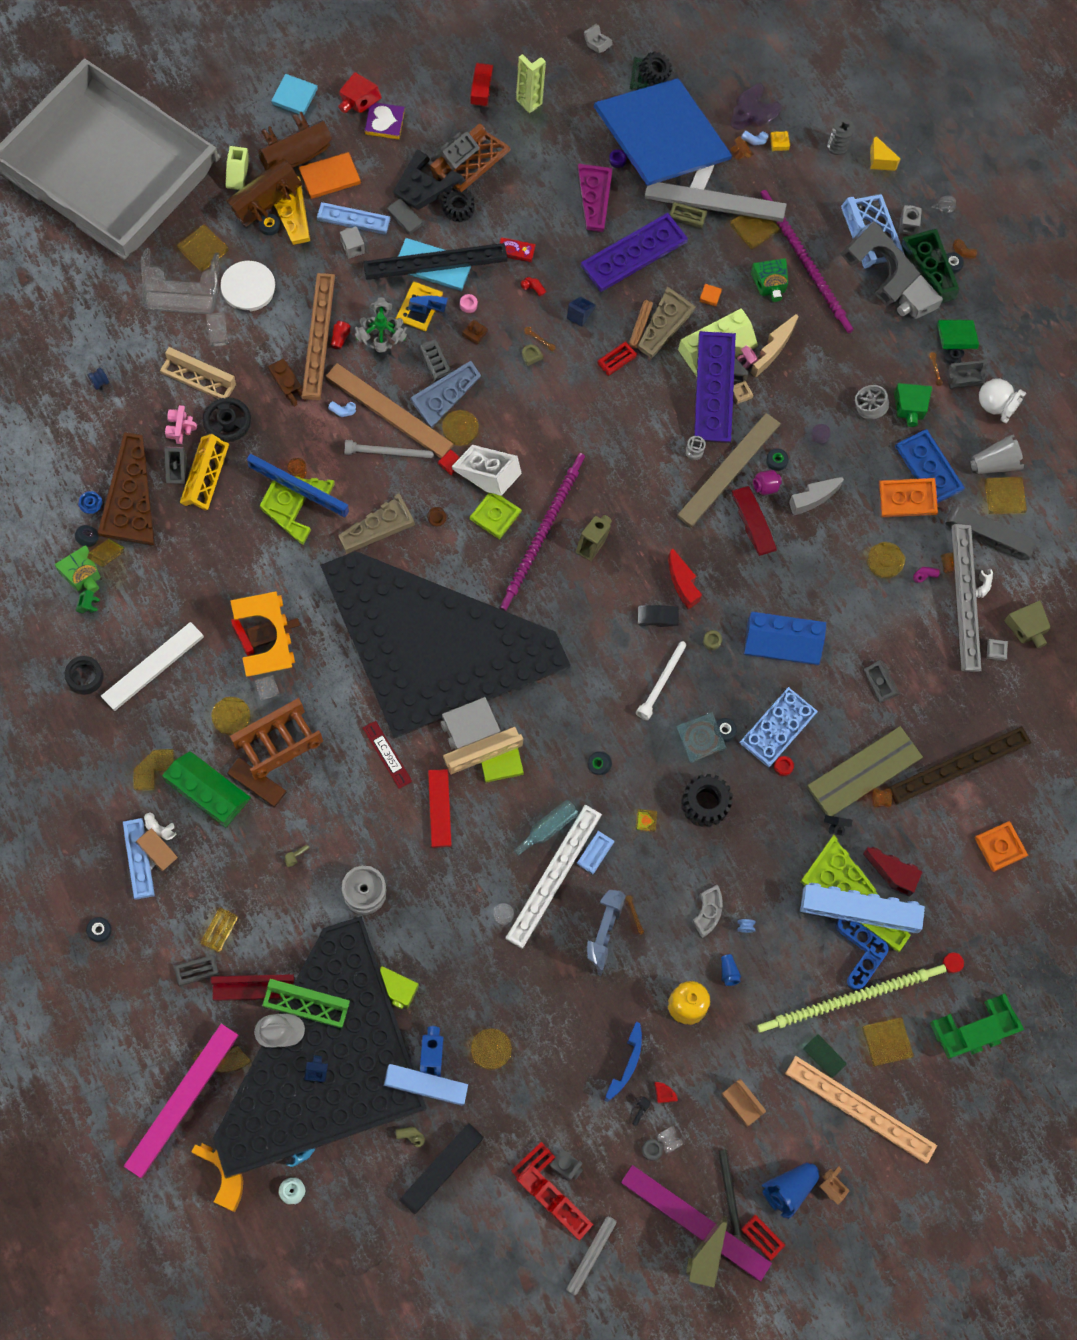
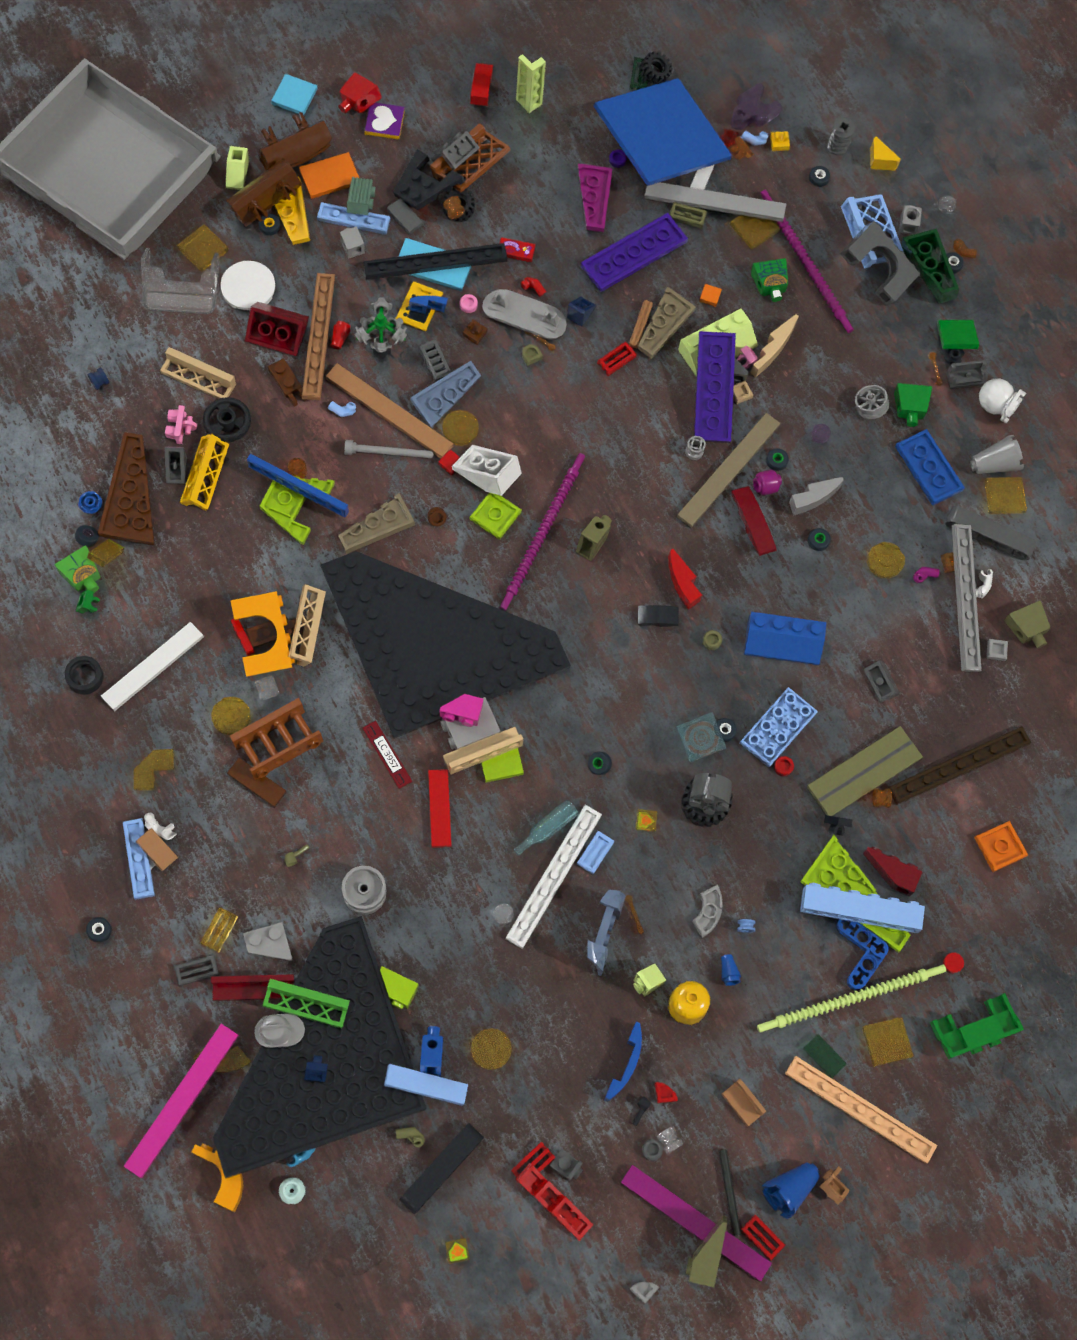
green slope [162,751,251,828] -> none
clear tile [206,312,229,347] -> none
light grey axle [567,1216,616,1295] -> none
light grey bracket [584,24,613,53] -> none
white piece [636,641,686,720] -> none
orange tile [879,478,938,517] -> none
light grey torso [897,275,943,319] -> none
none -> light grey wing [243,922,293,961]
none -> dark red slope [245,301,309,356]
none -> tan fence [288,584,326,667]
none -> sand green brick [347,177,376,215]
none -> dark pink slope [440,694,484,727]
none -> clear orange wheel [443,196,465,219]
none -> tile [445,1238,470,1264]
none -> light grey piece [482,289,567,339]
none -> light grey tile [629,1282,659,1304]
none -> yellowish green slope [633,964,666,997]
none -> dark grey brick [689,773,732,815]
none -> clear red plate [720,129,740,149]
none -> black wheel [808,528,831,551]
none -> black wheel [809,166,830,187]

